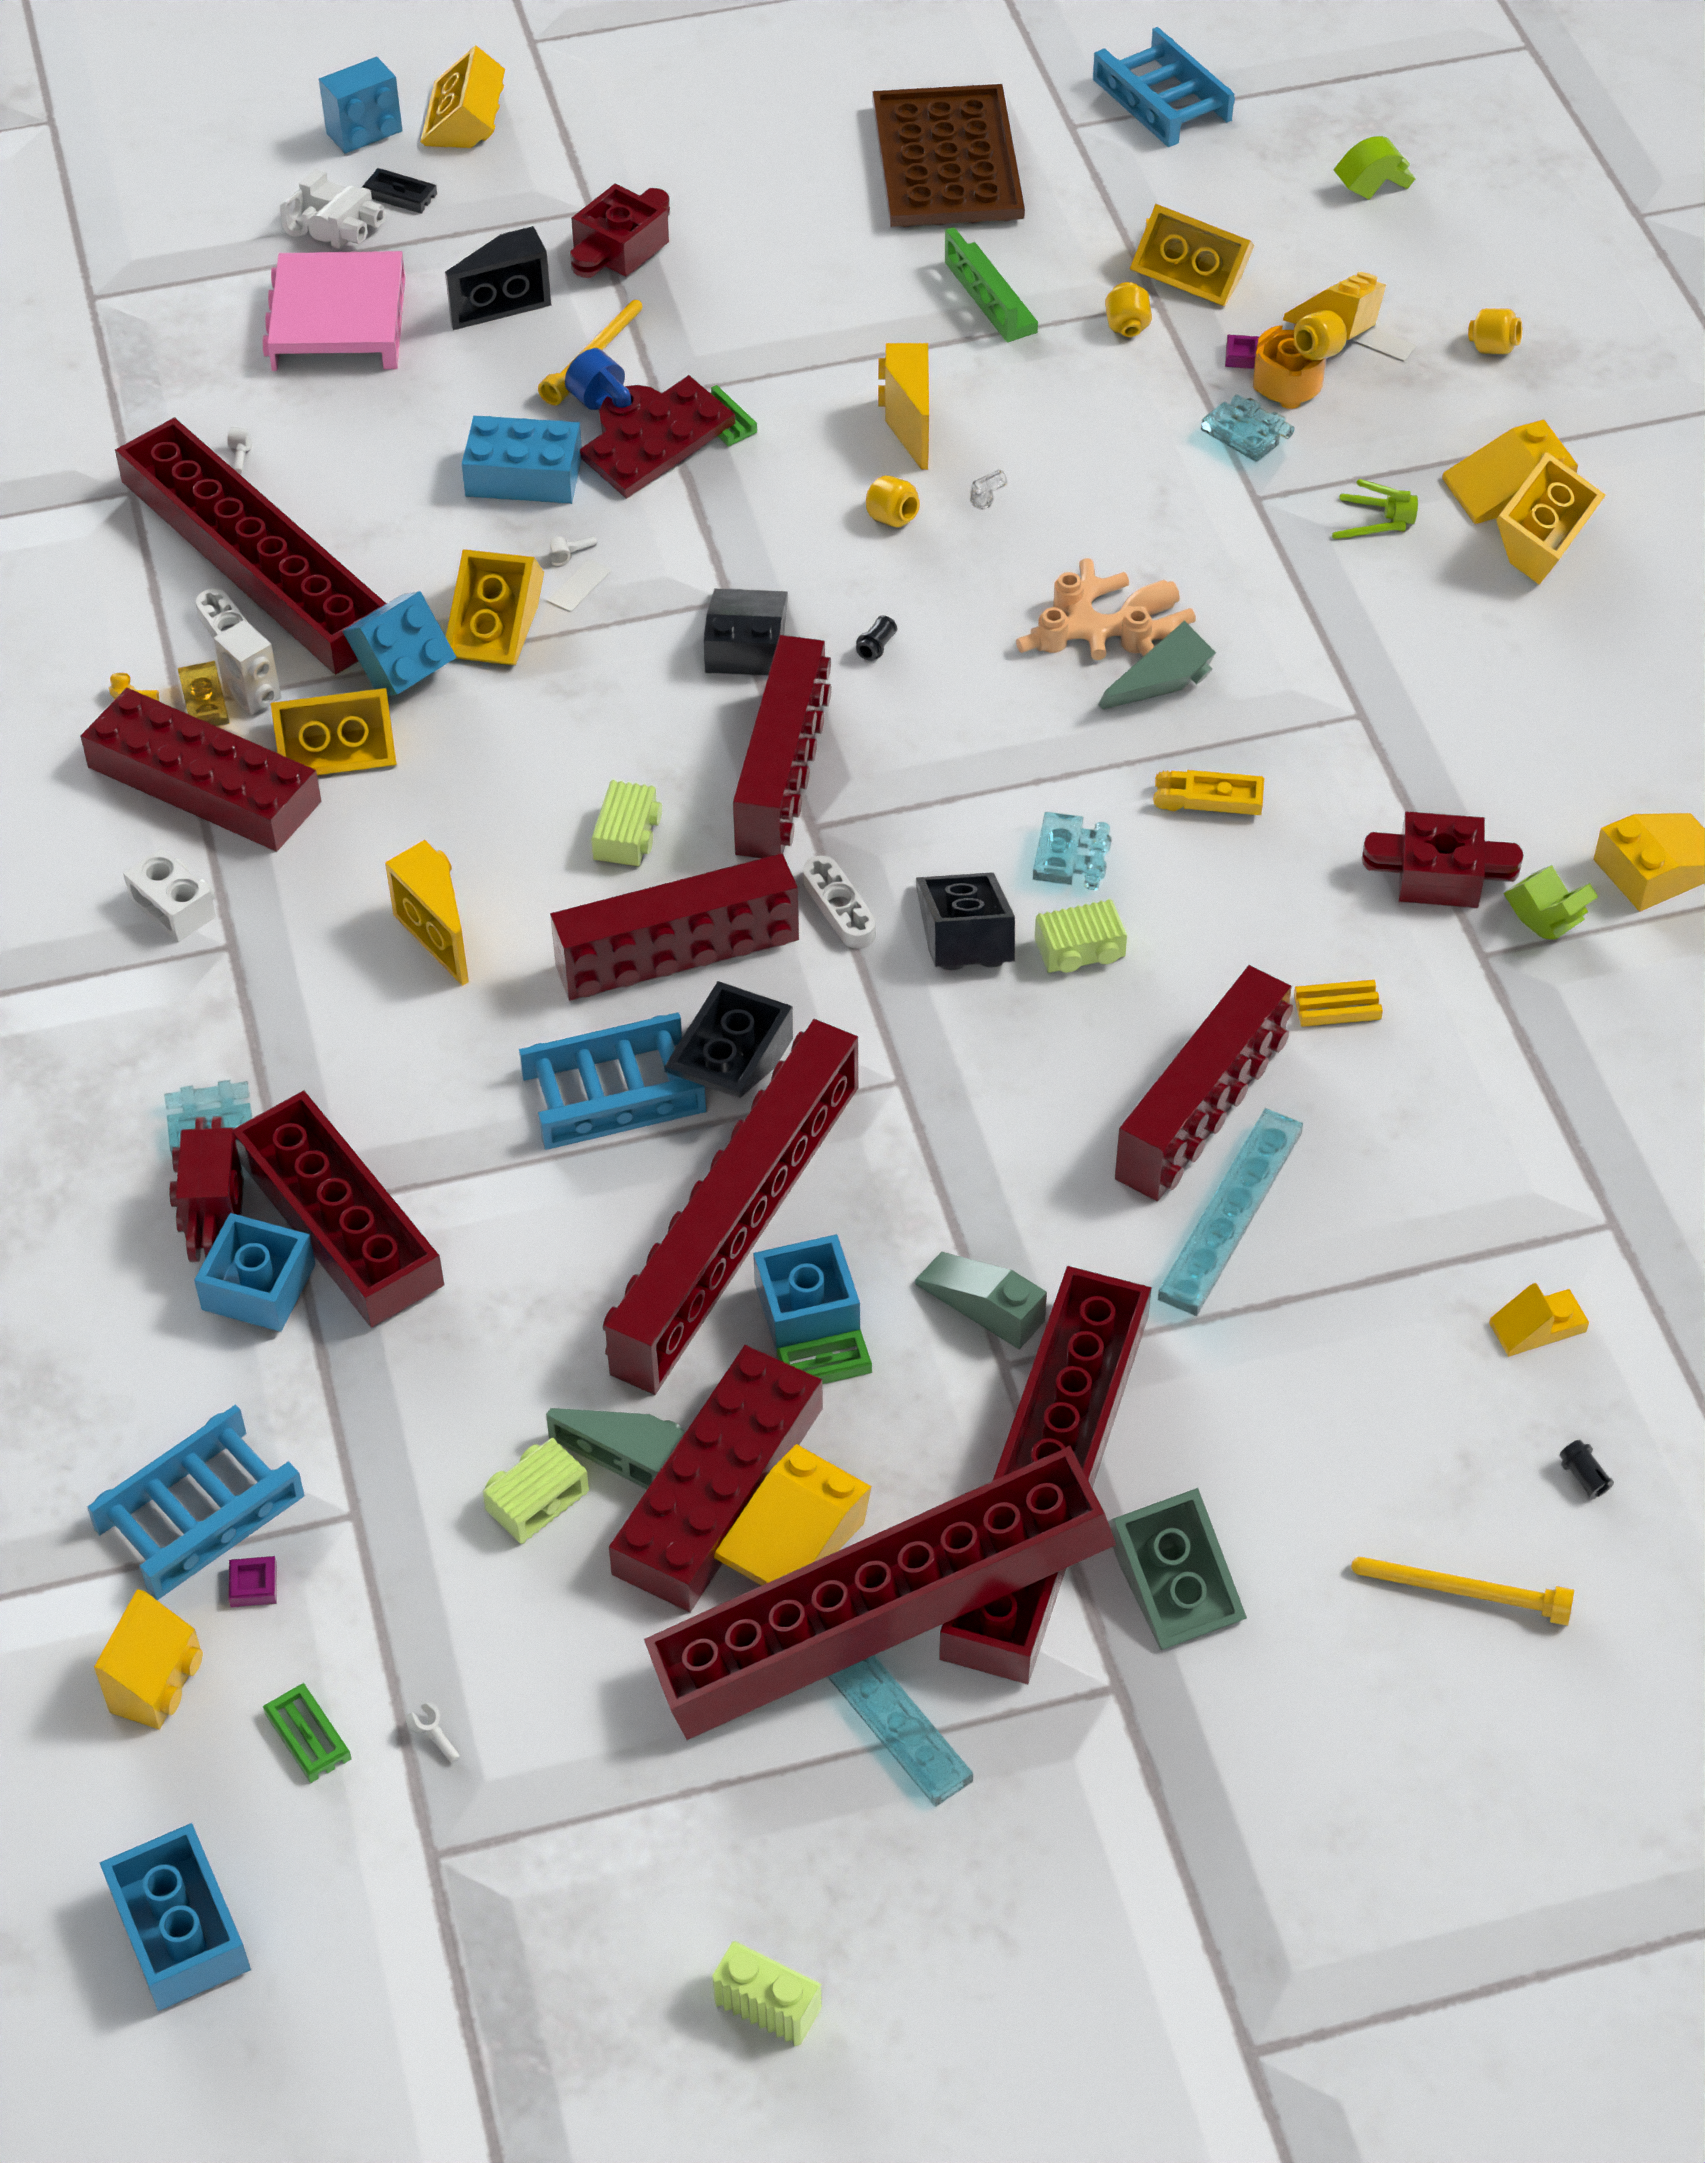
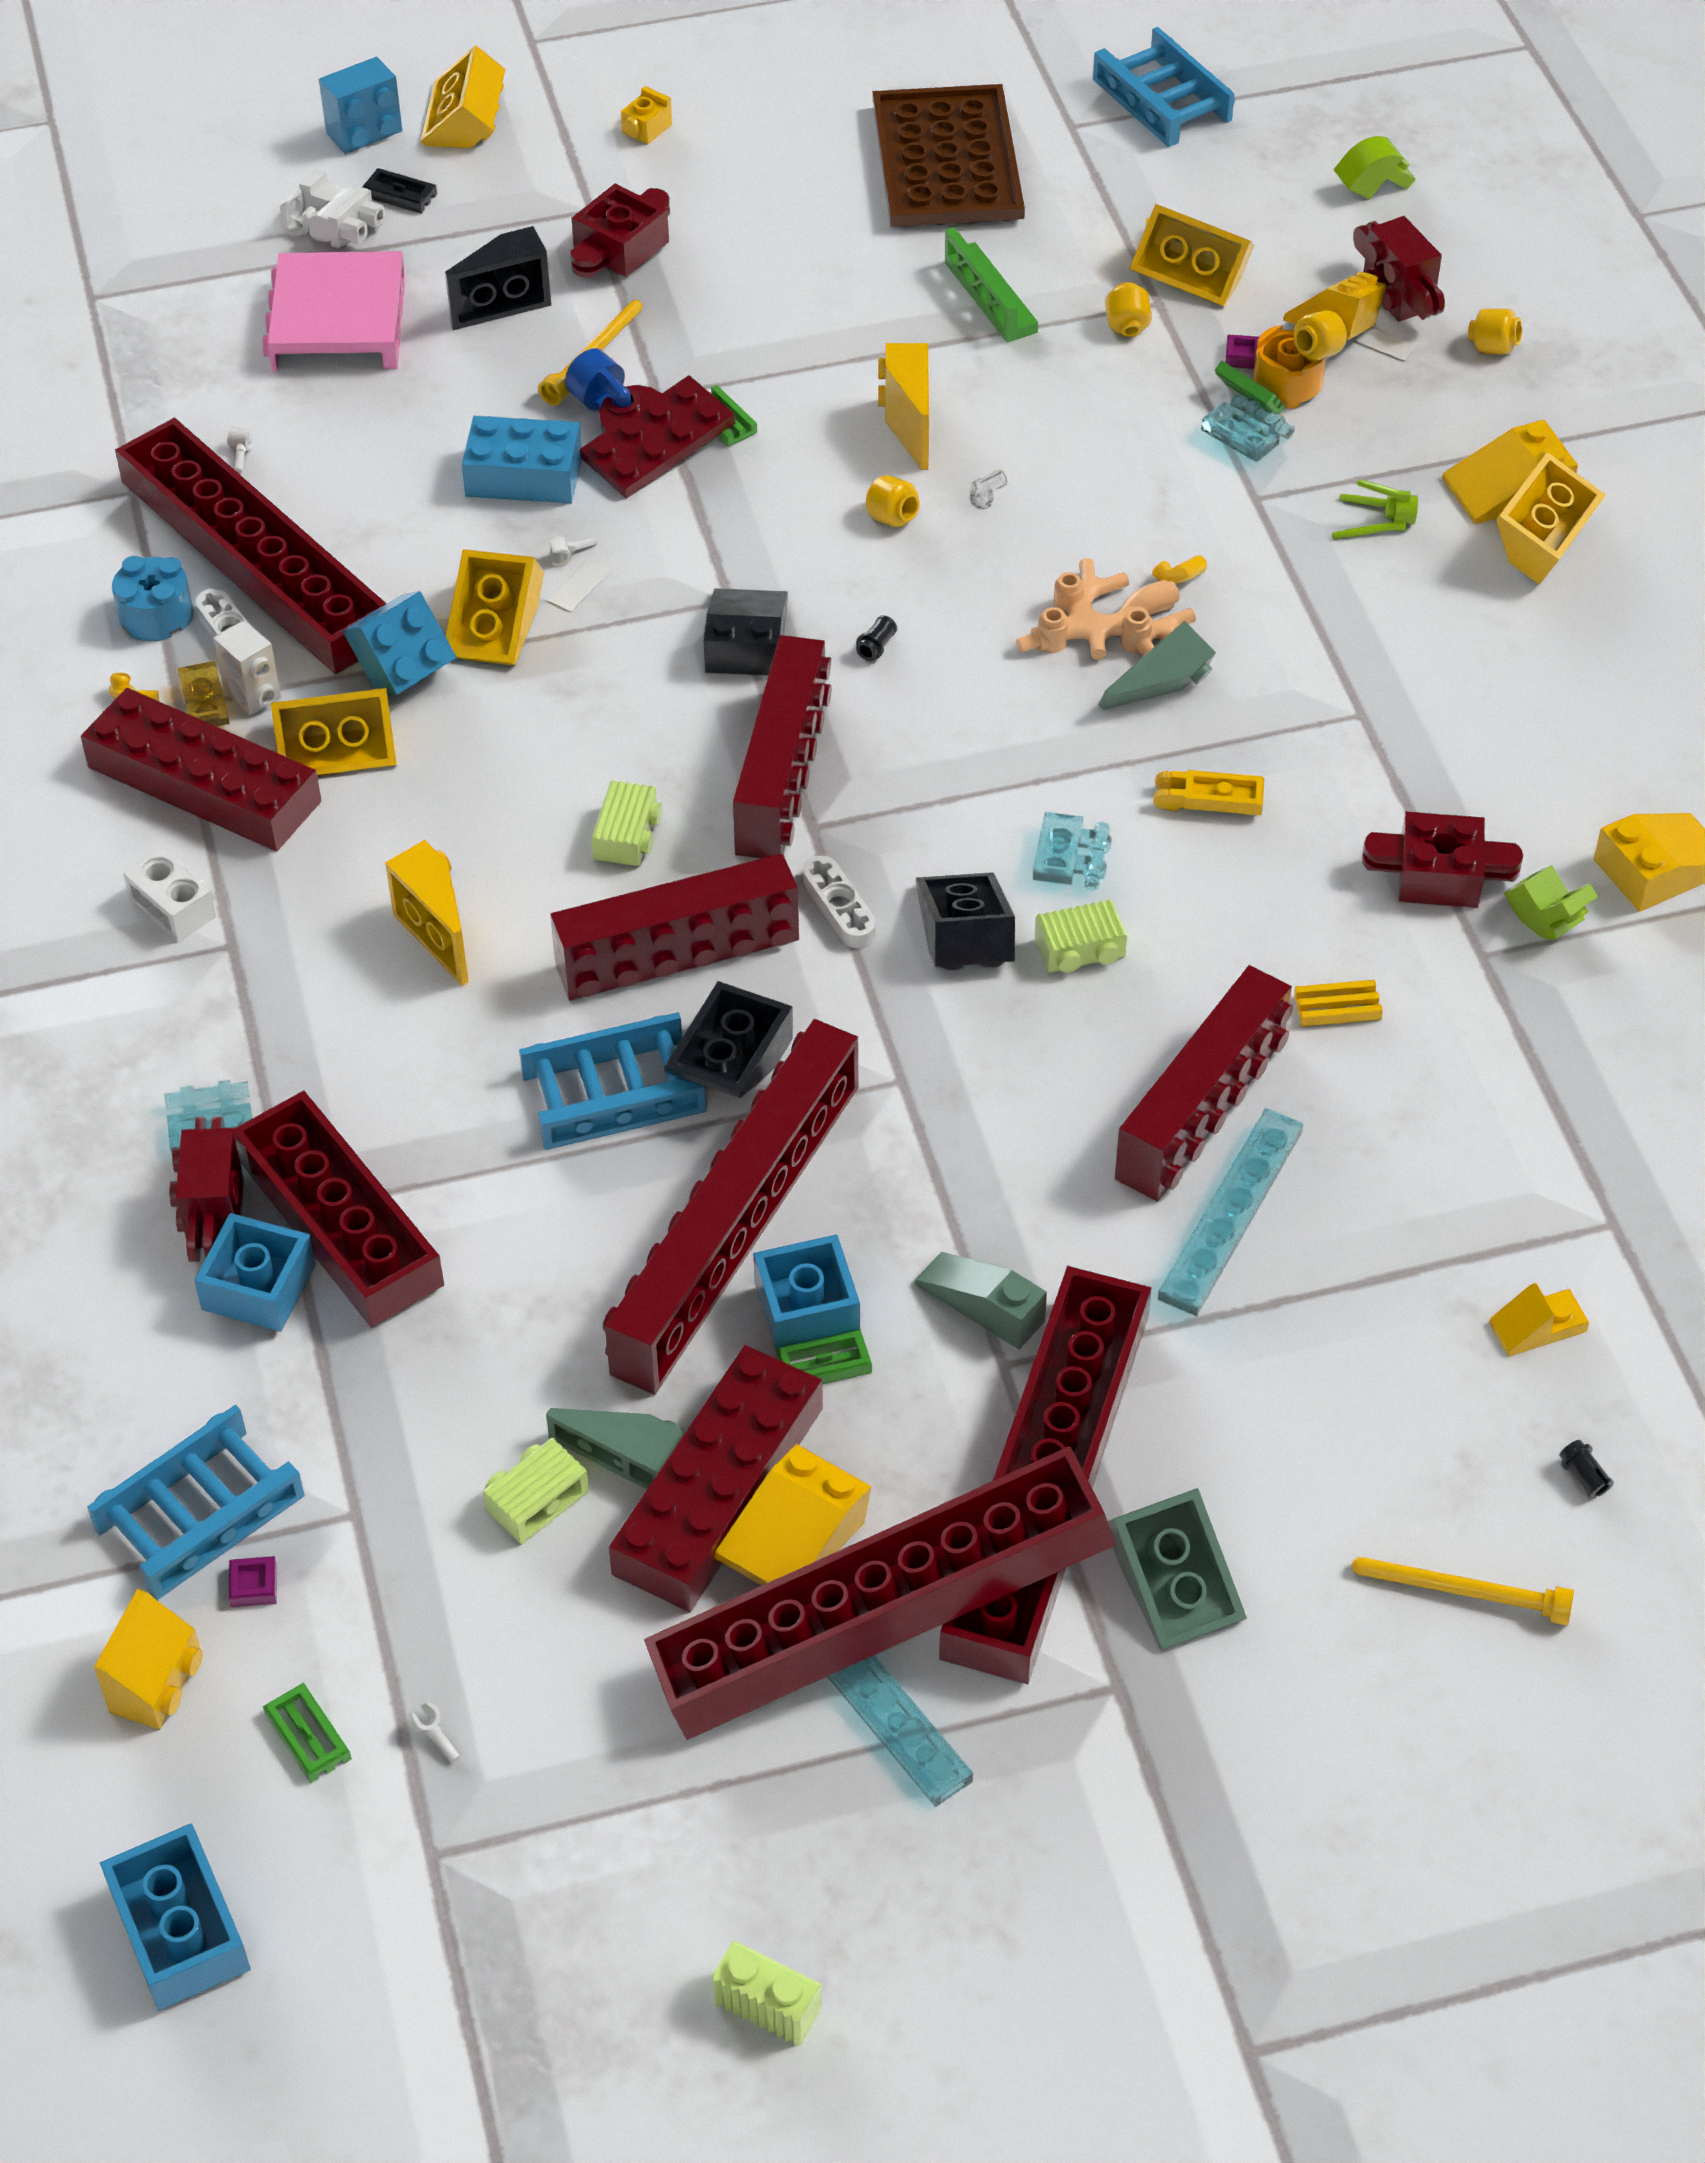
none -> dark azure brick [112,556,193,641]
none -> yellow brick [621,86,672,145]
none -> yellow arm [1152,555,1207,584]
none -> bright green tile [1214,360,1285,416]
none -> dark red brick [1353,215,1445,322]

